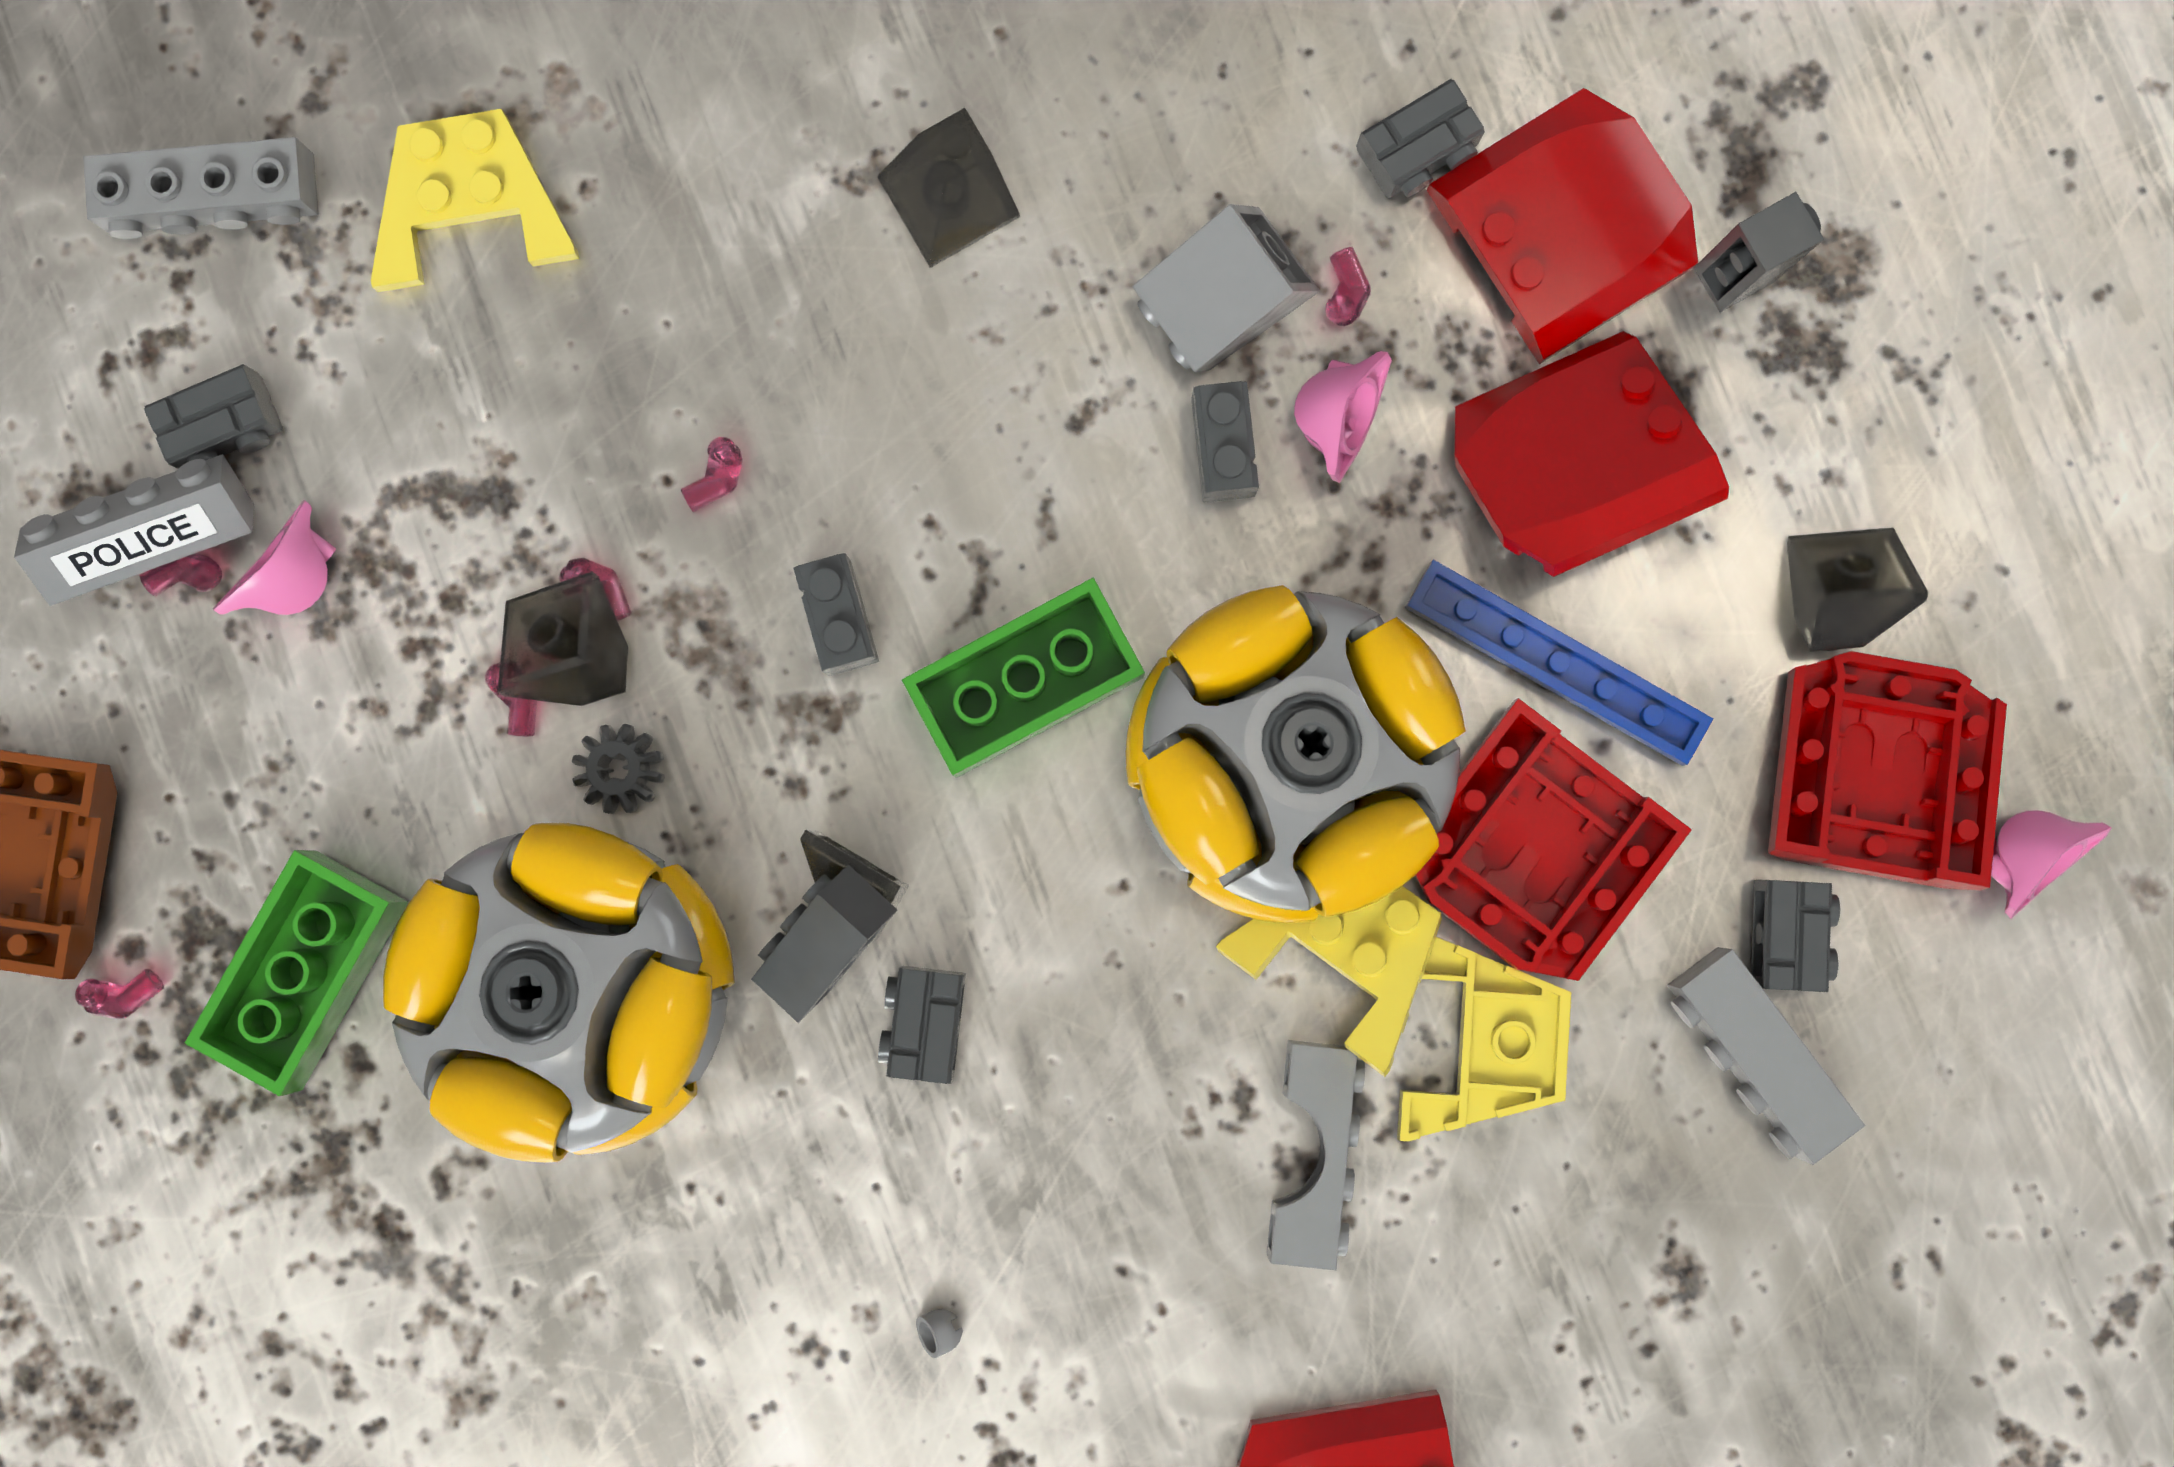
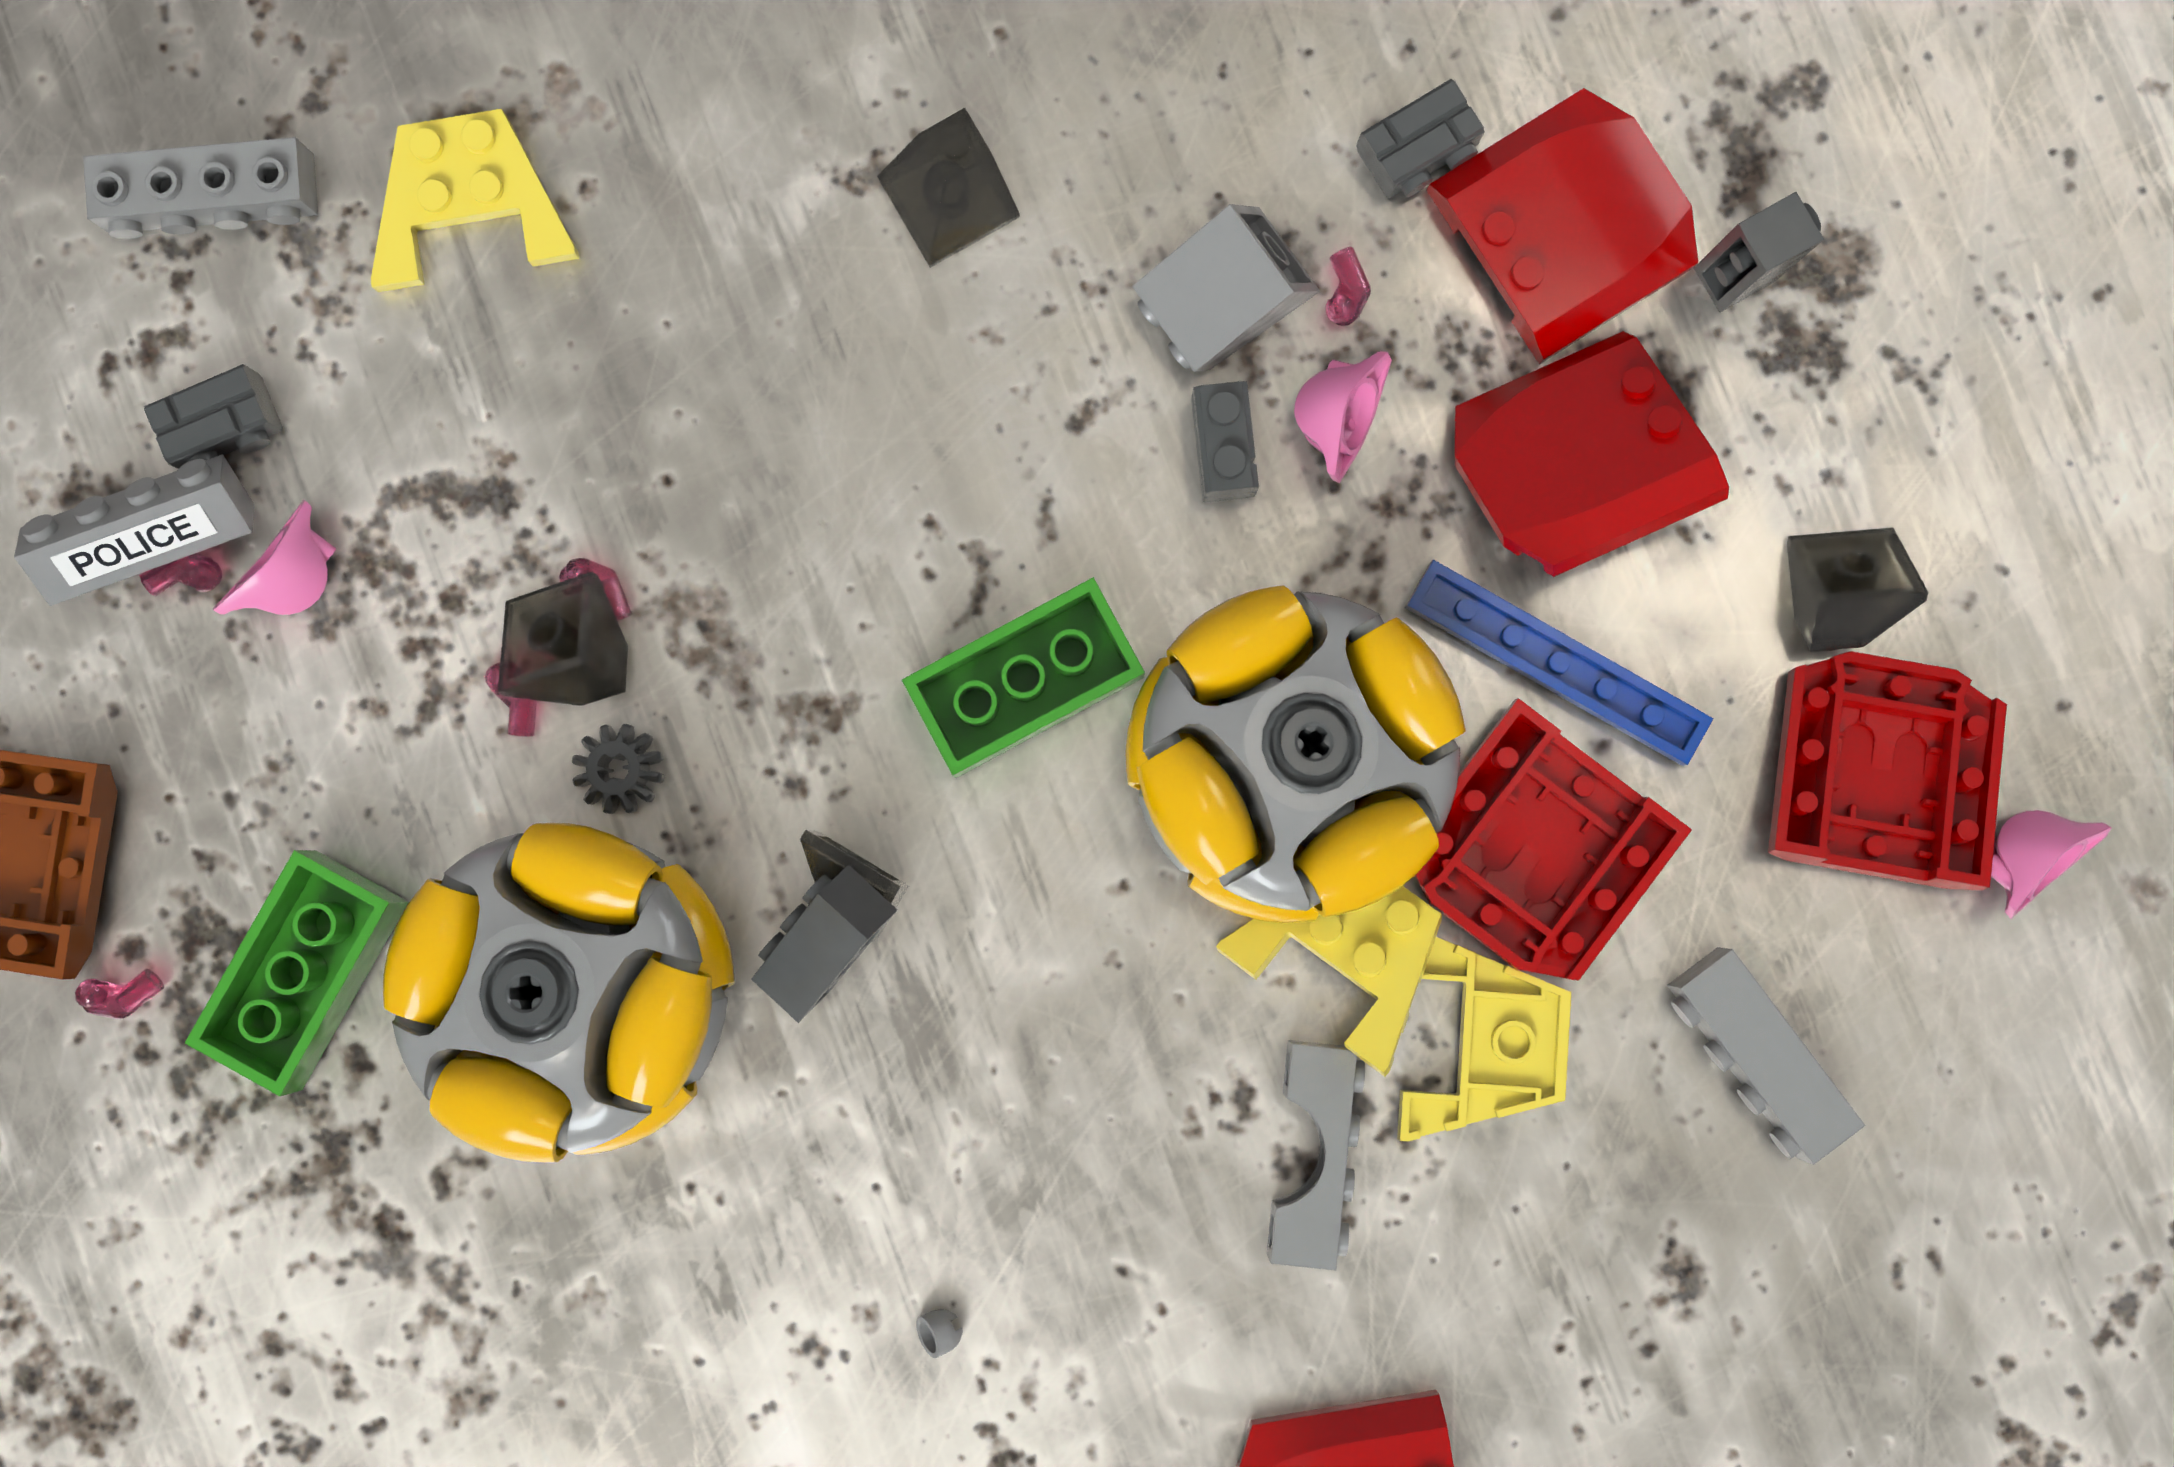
clear pink arm [681,437,743,512] -> none
dark grey brick [793,553,879,676] -> none
dark grey brick [878,966,966,1084] -> none
dark grey brick [1751,880,1840,992] -> none

